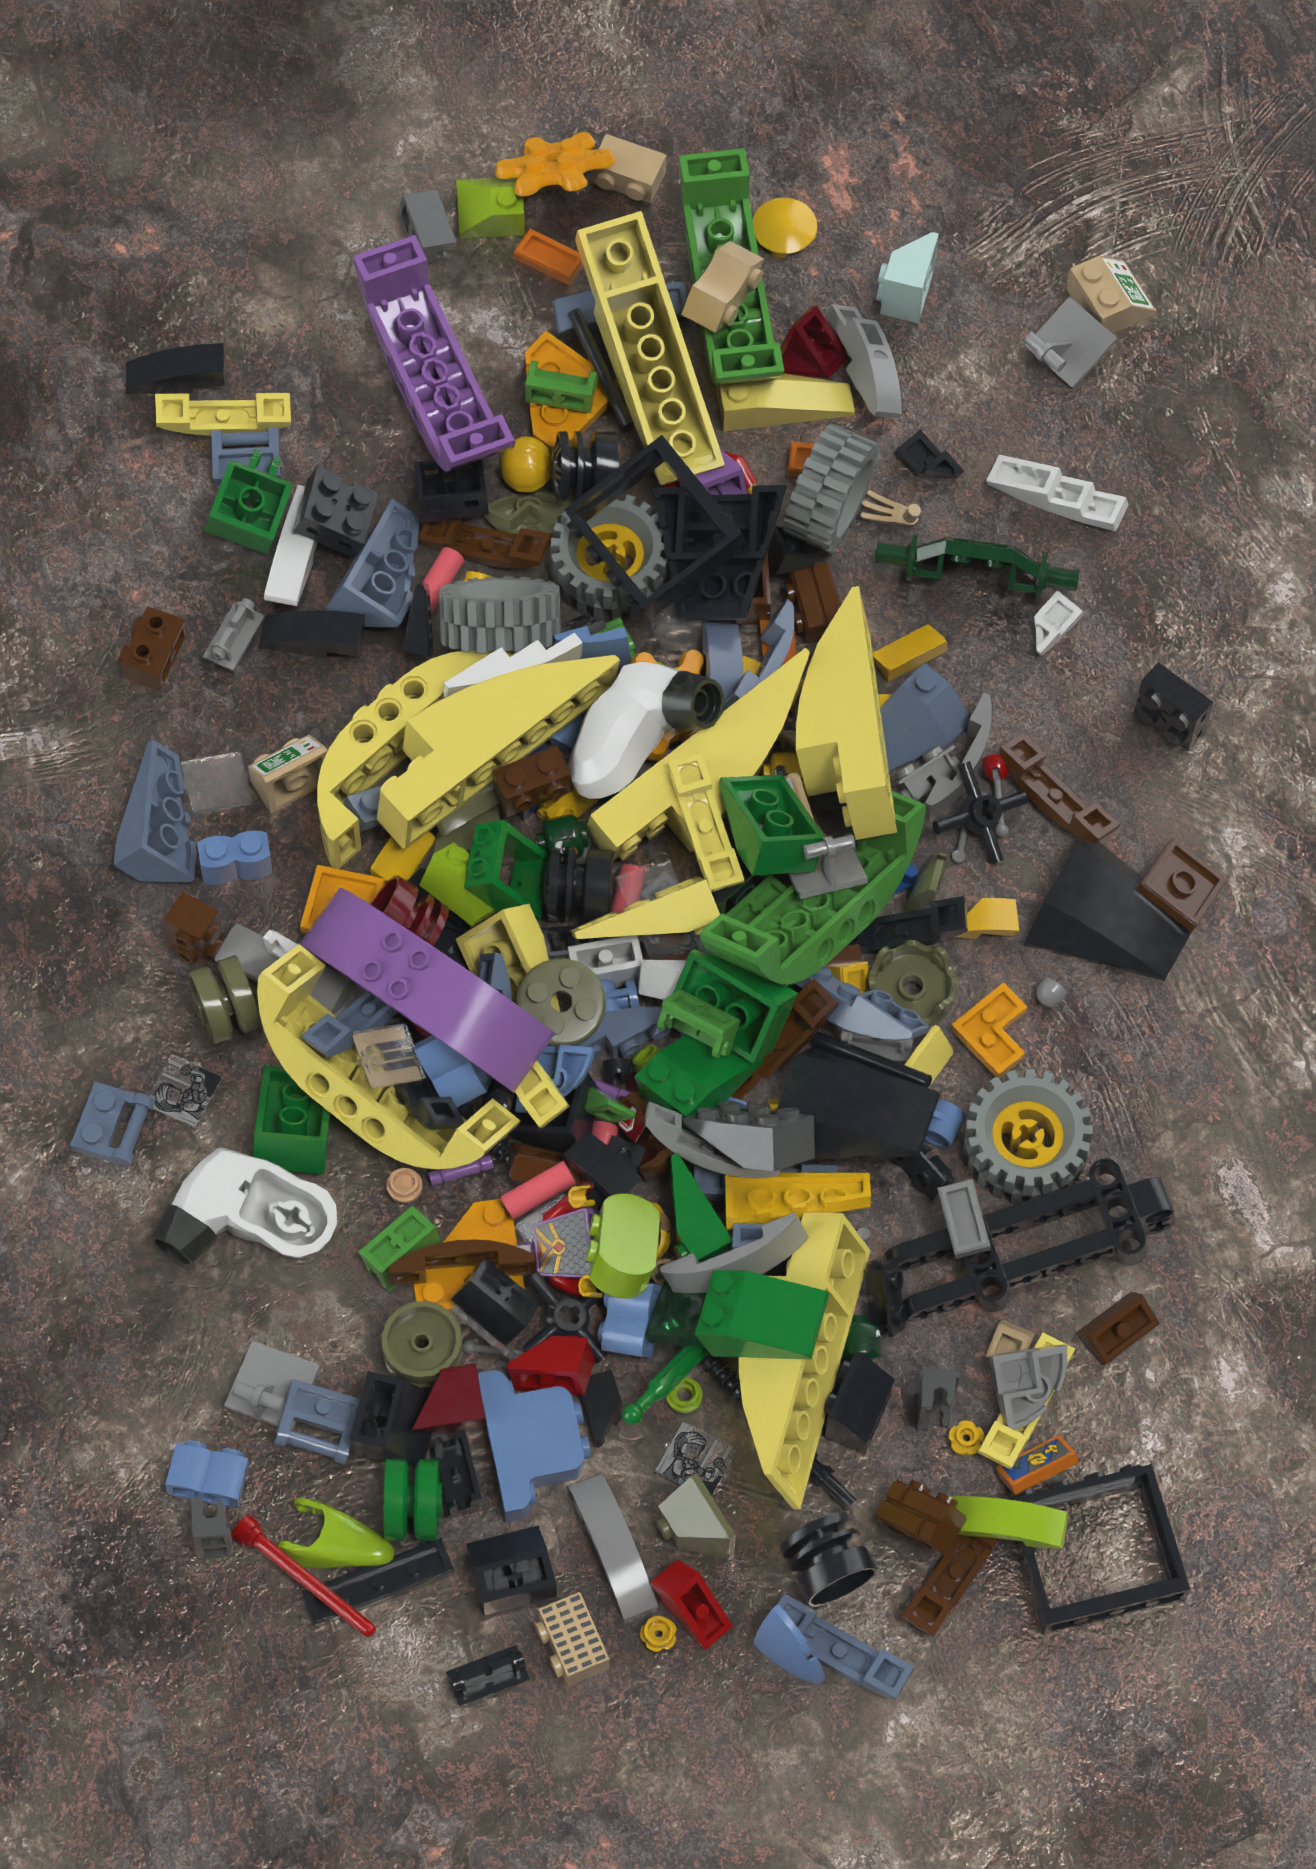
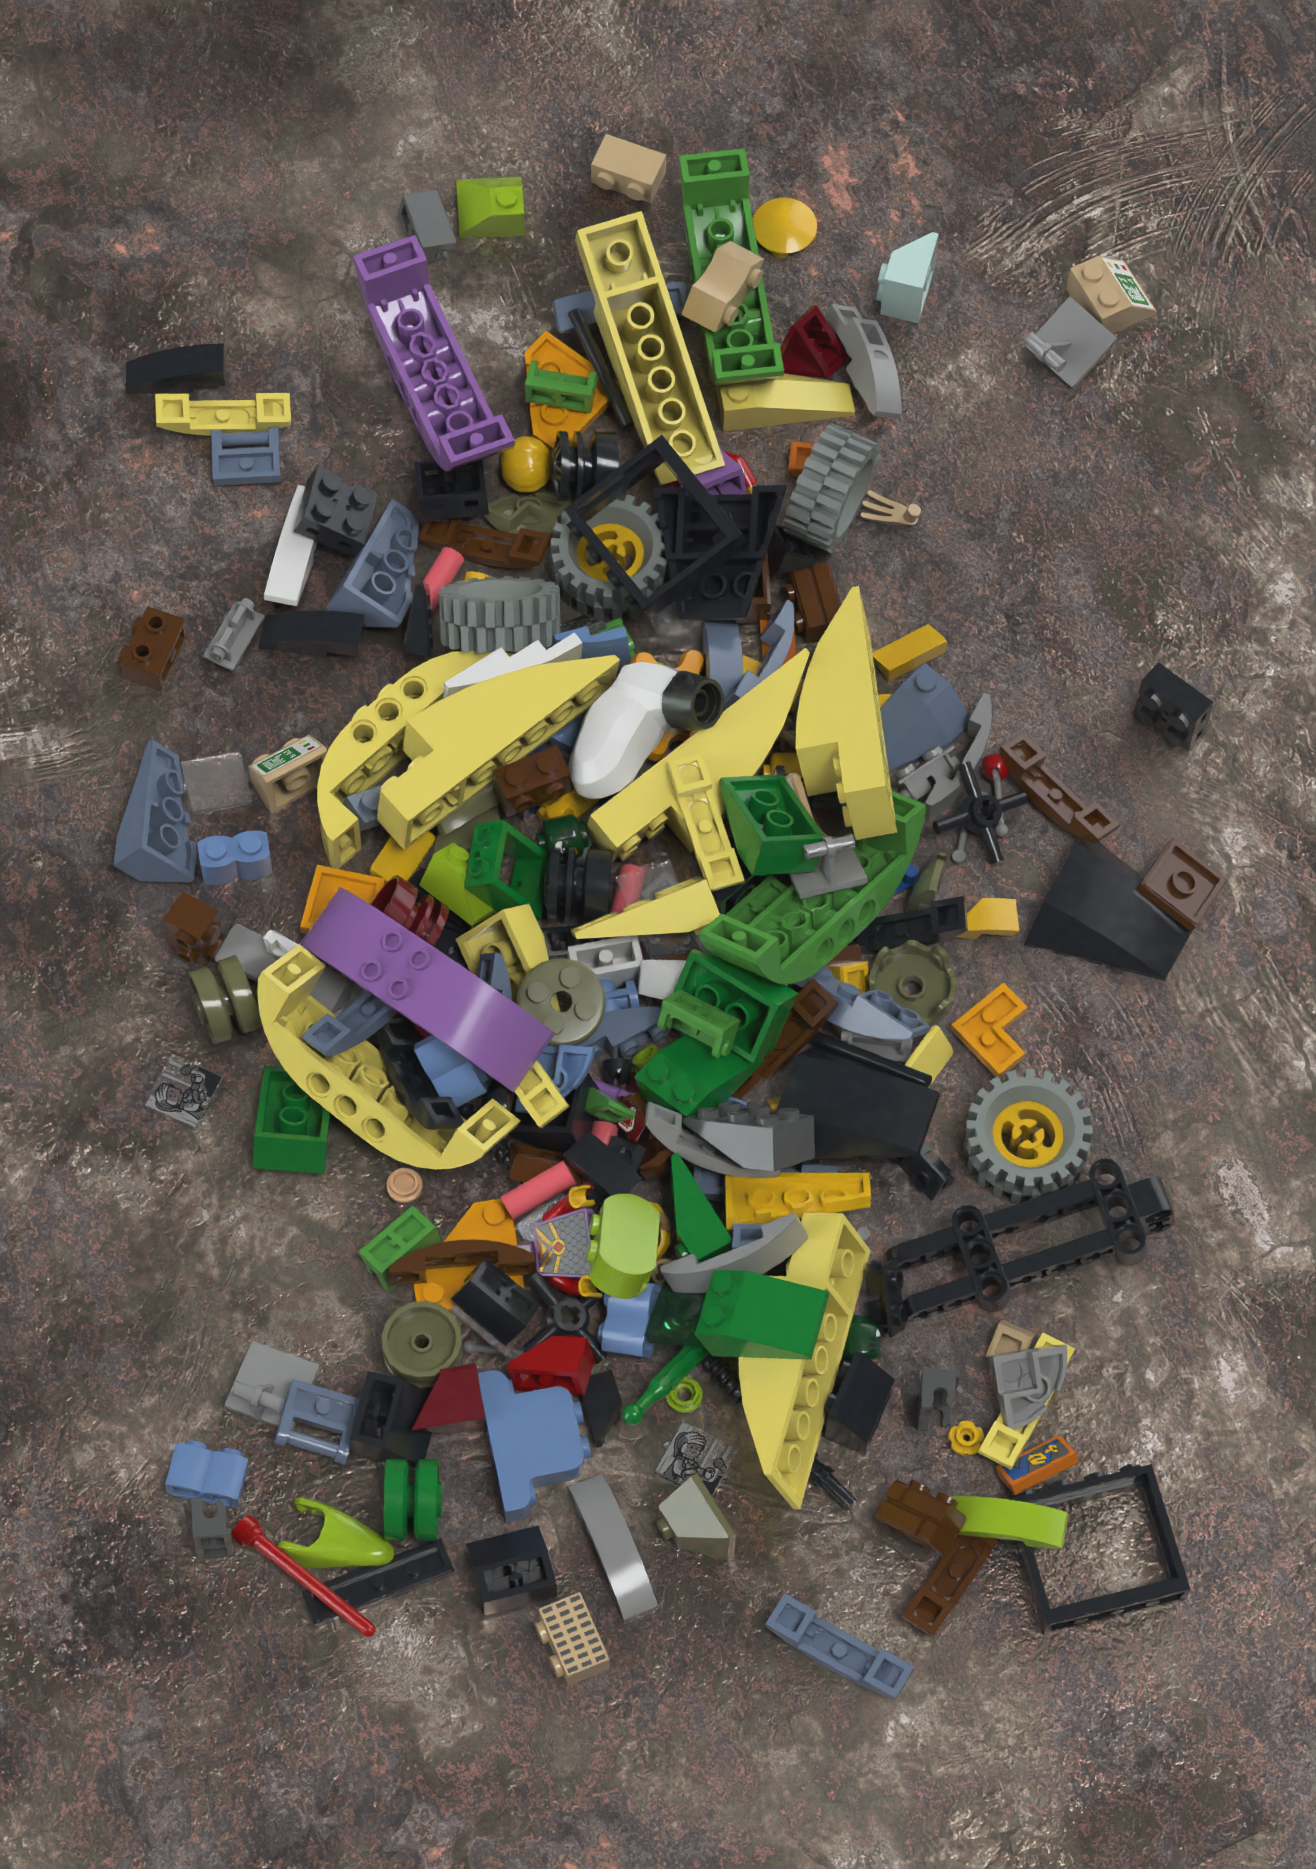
sand blue plate [70,1081,155,1167] -> none
white piece [150,1148,337,1268] -> none
green hinge [203,449,293,554] -> none
clear piece [352,1023,426,1089] -> none
medium lavender wheel [428,1154,494,1186] -> none
black hinge [430,1429,483,1519] -> none
black hinge [446,1645,530,1707] -> none
light orange plate [495,132,616,196] -> none
orange tile [513,228,584,286] -> none
yellow plate [640,1616,677,1652] -> none
red slope [650,1559,733,1650] -> none
medium blue brick [753,1604,825,1685] -> none
black wheel [780,1512,878,1607] -> none
dark green plate [875,534,1080,600] -> none
black slope [894,429,964,477] -> none
medium blue piece [924,1100,965,1149] -> none
light grey tile [938,1179,991,1259] -> none
white slope [986,455,1128,532] -> none
white slope [1034,590,1084,656] -> none
light grey hinge [1036,977,1067,1007] -> none
reddish brown slope [1077,1292,1160,1365] -> none

